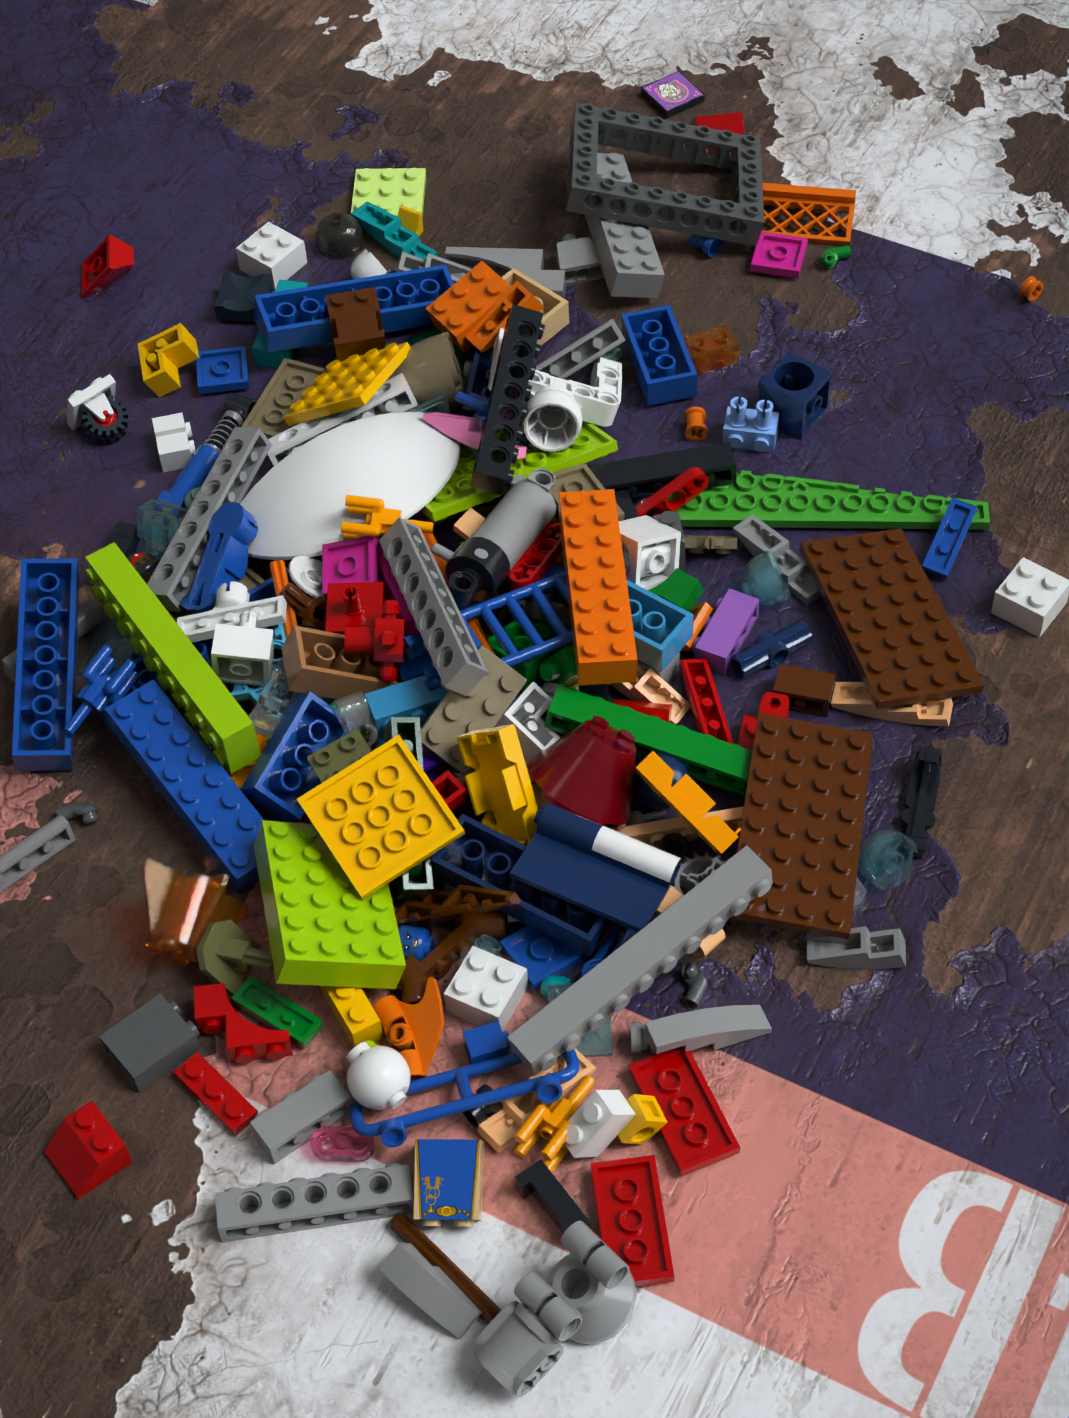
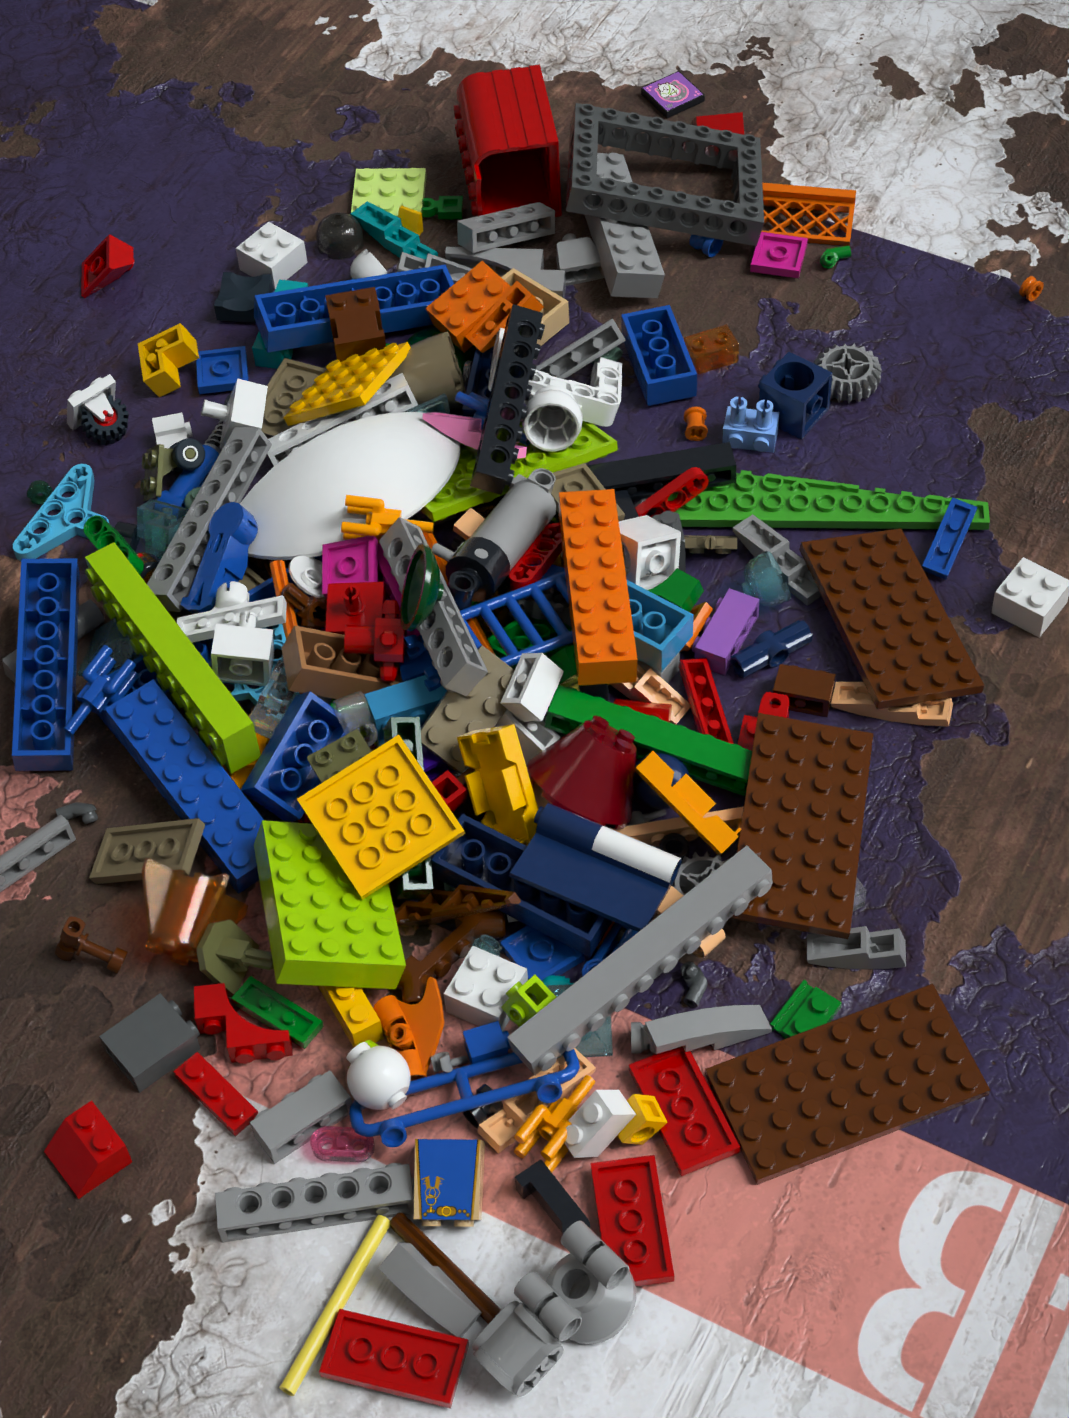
blue head [398,924,435,962] -> none
clear light blue cylinder [858,829,917,890] -> none
black piece [899,745,942,858] -> none
none -> medium azure beam [13,464,110,561]
none -> clear green plate [27,480,53,505]
none -> reddish brown bar [55,916,128,974]
none -> green beam [83,515,144,575]
none -> dark tan plate [89,818,205,884]
none -> olive plate [140,438,205,502]
none -> white brick [201,378,268,450]
none -> light yellow piece [279,1215,390,1396]
none -> red plate [319,1309,469,1409]
none -> dark green dish [400,544,444,631]
none -> green plate [421,196,463,220]
none -> light grey hand [431,1052,468,1072]
none -> red piece [453,64,562,217]
none -> light grey brick [457,202,555,253]
none -> white brick [500,653,564,721]
none -> lime brick [501,974,556,1027]
none -> reddish brown plate [705,984,990,1185]
none -> green plate [770,980,842,1039]
none -> light grey gear [814,342,882,403]

